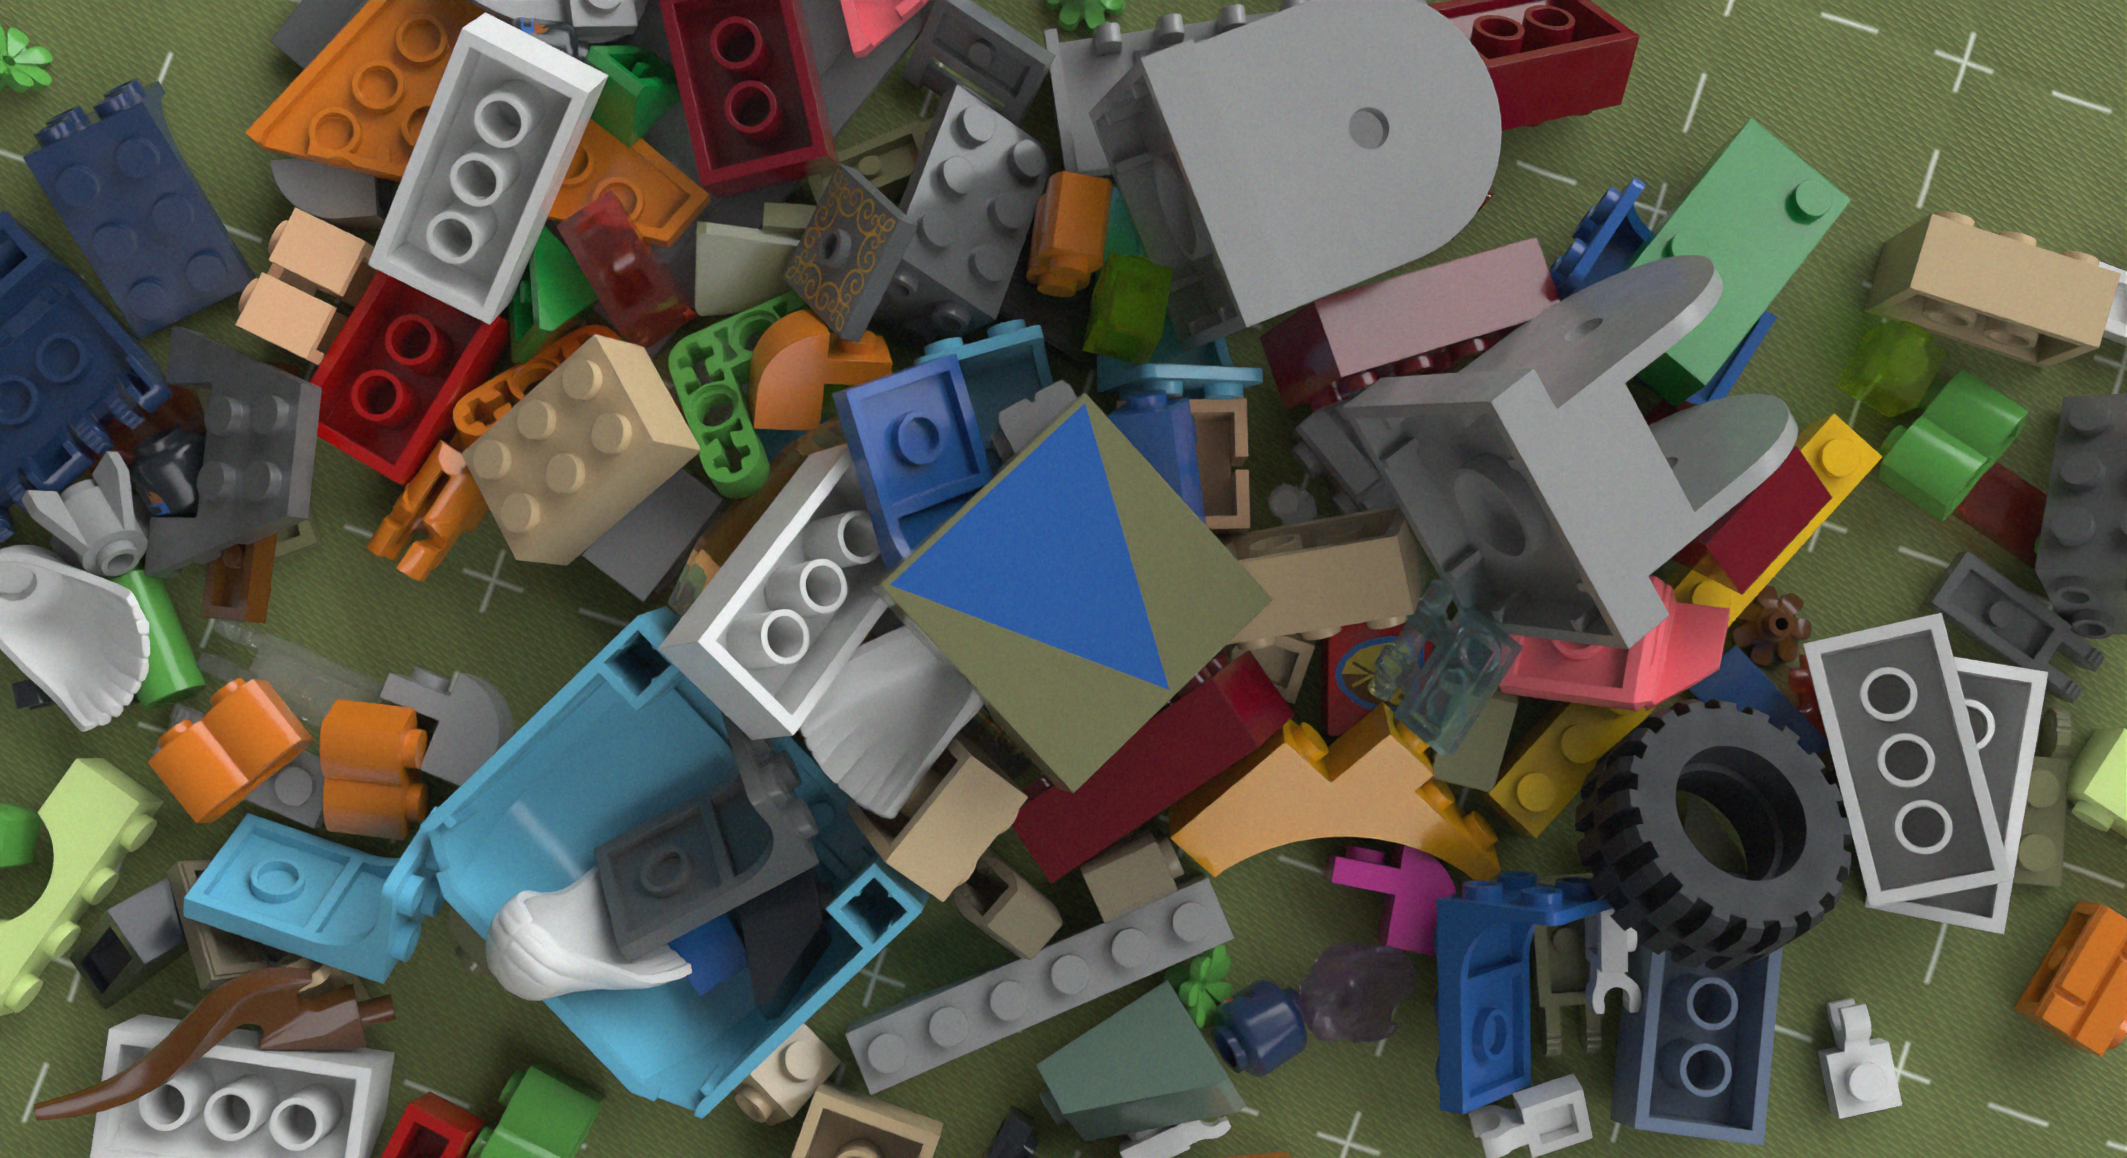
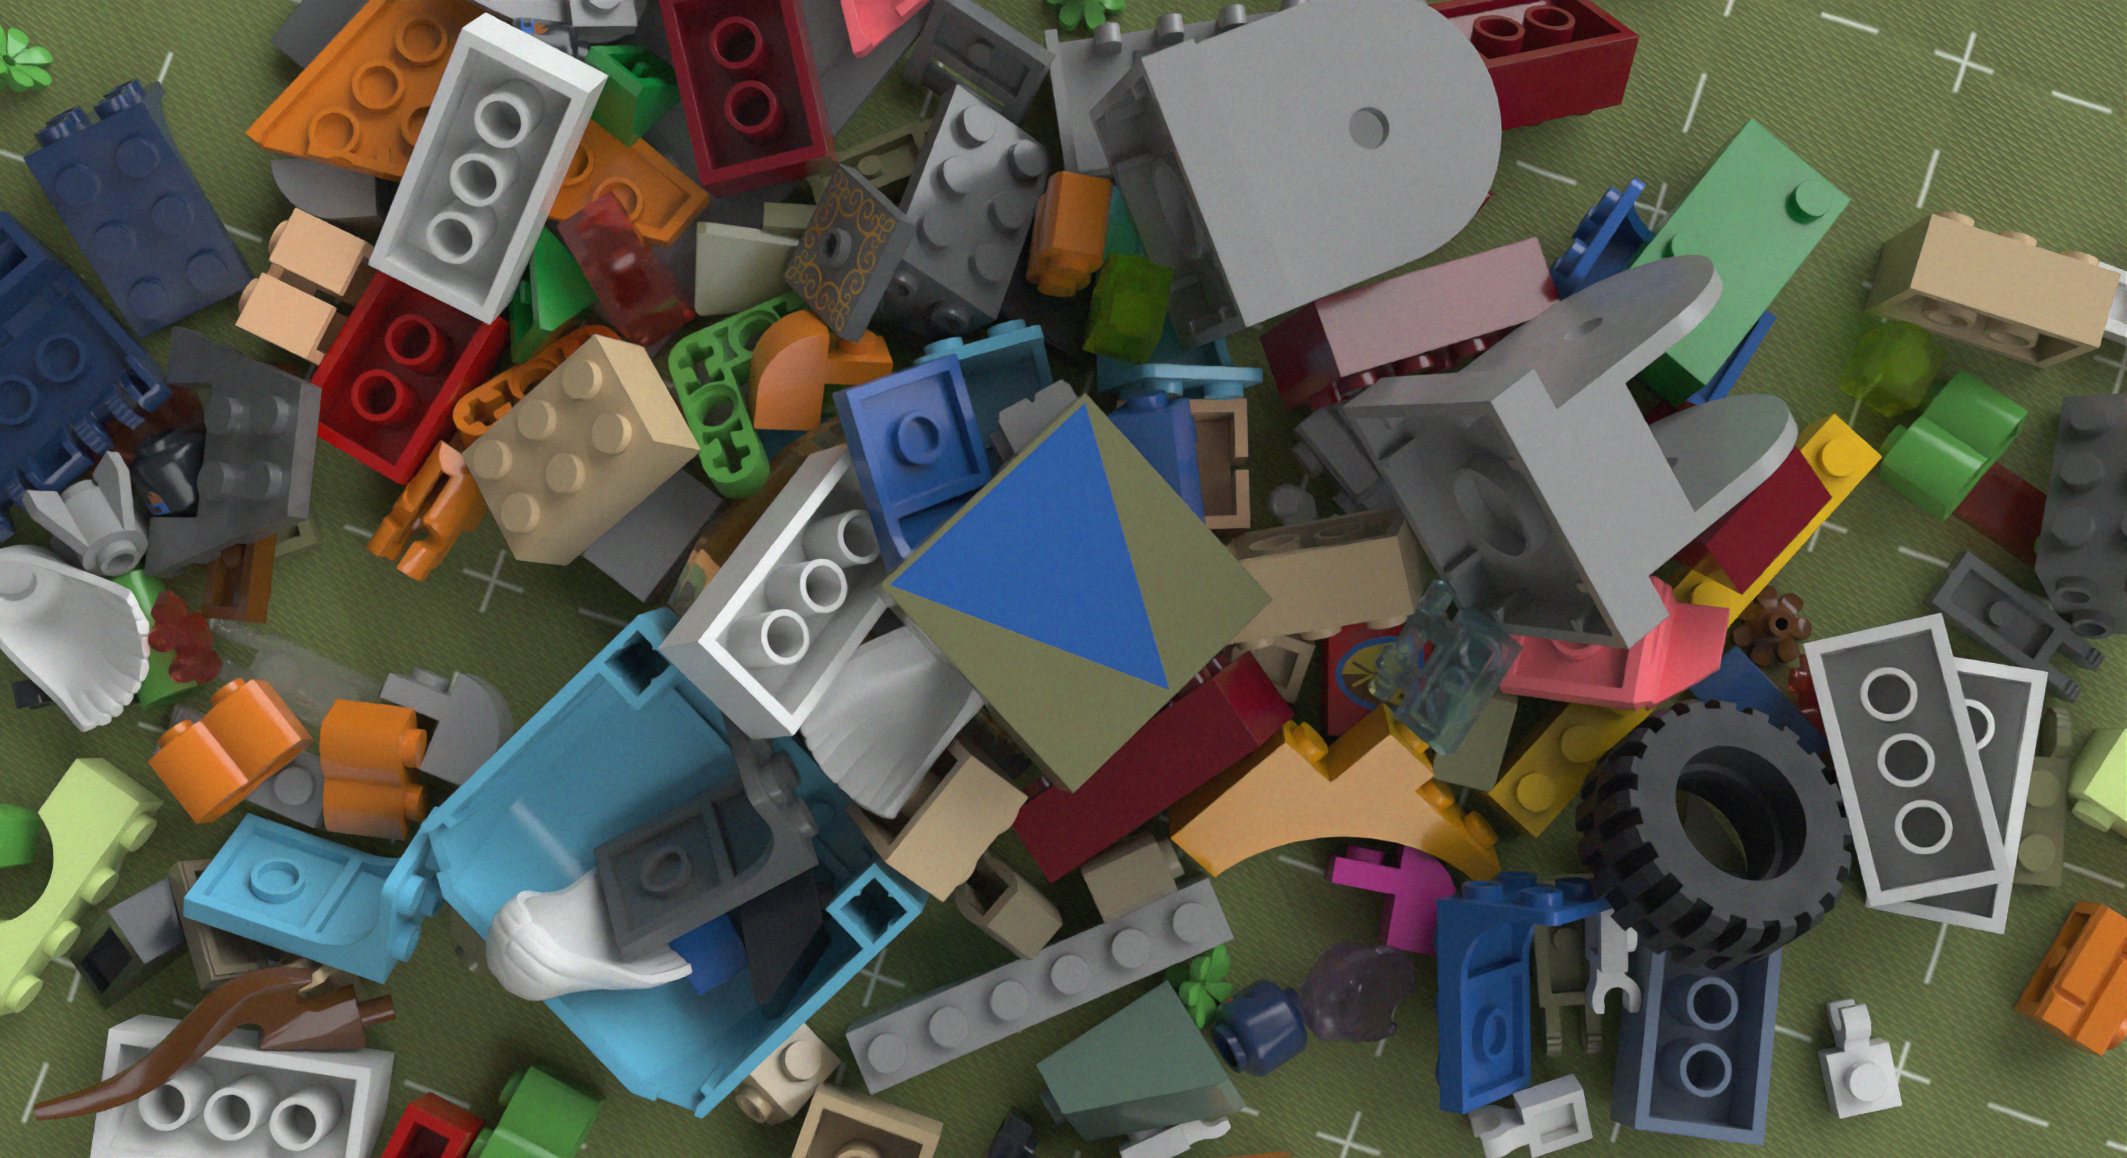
none -> clear red piece [147,589,223,685]

